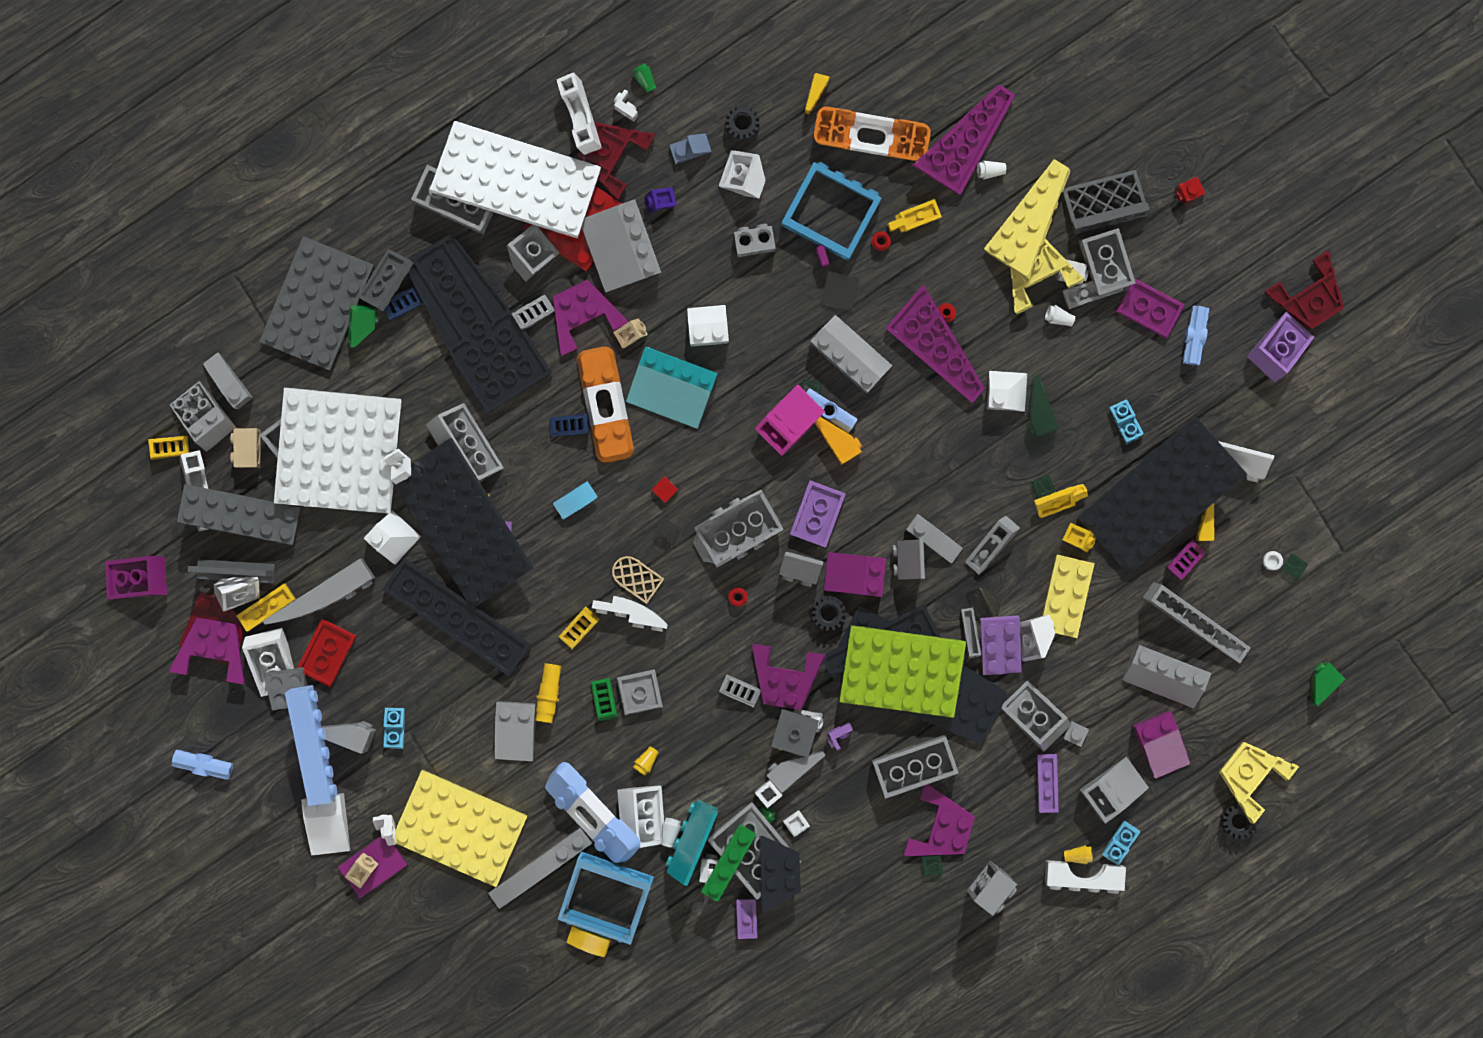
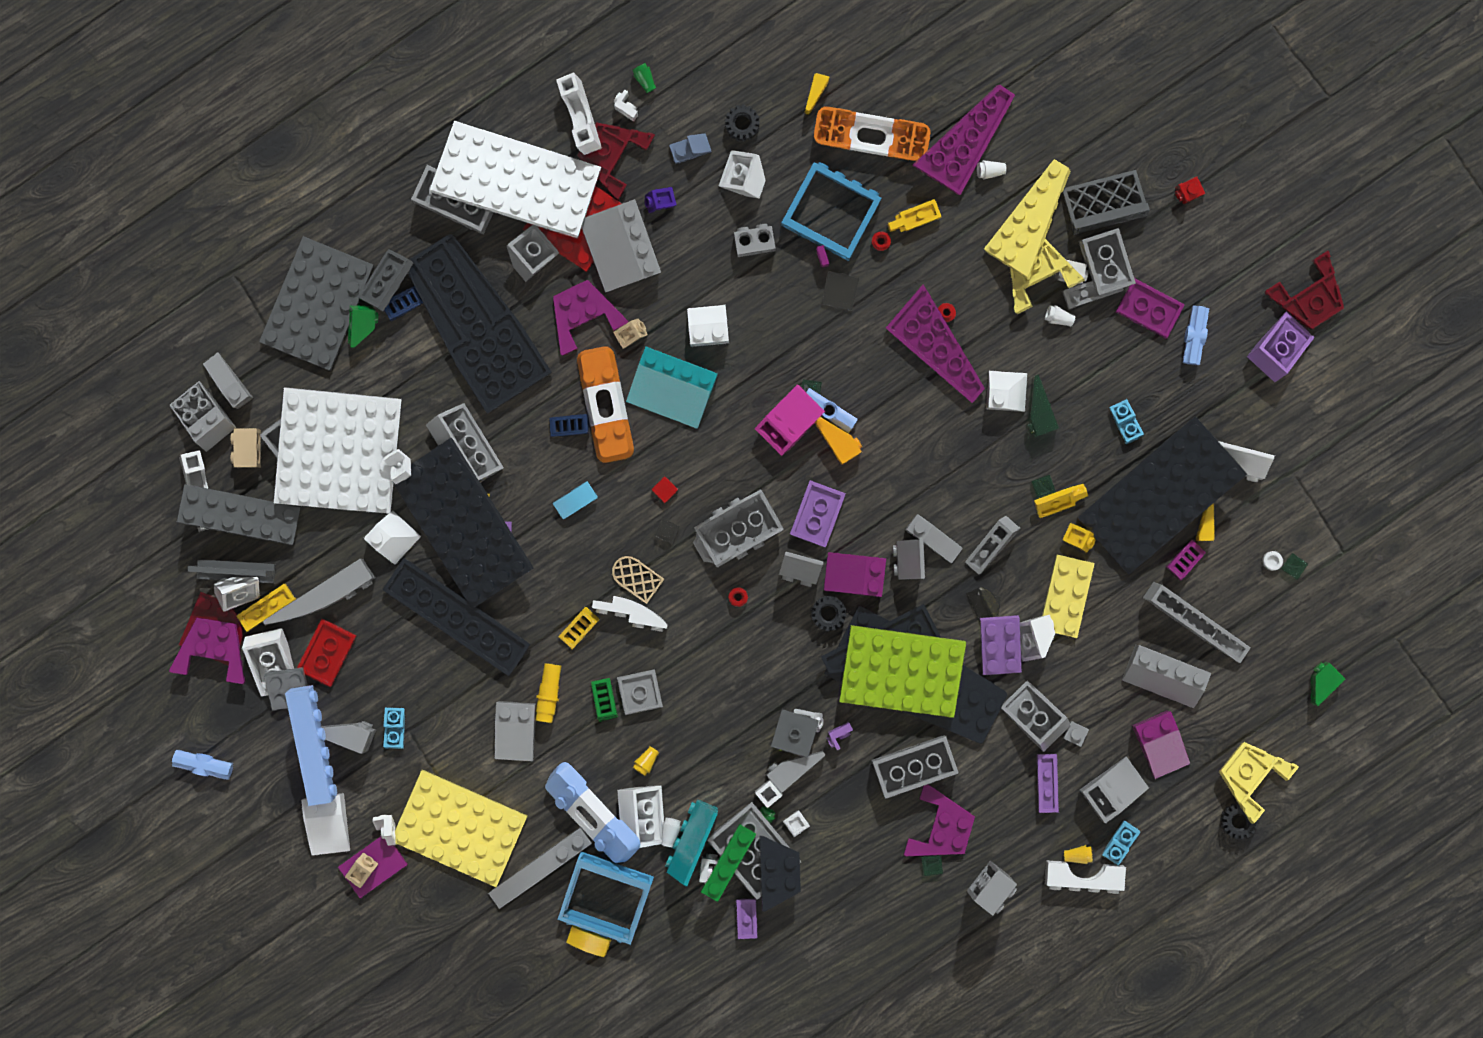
magenta slope [105,556,167,600] -> none
yellow slope [148,436,189,460] -> none
light grey slope [512,295,555,330] -> none
light grey slope [719,674,761,707] -> none
magenta wing [752,644,826,710] -> none
light grey slope [810,315,892,394] -> none
light grey piece [961,608,981,659] -> none

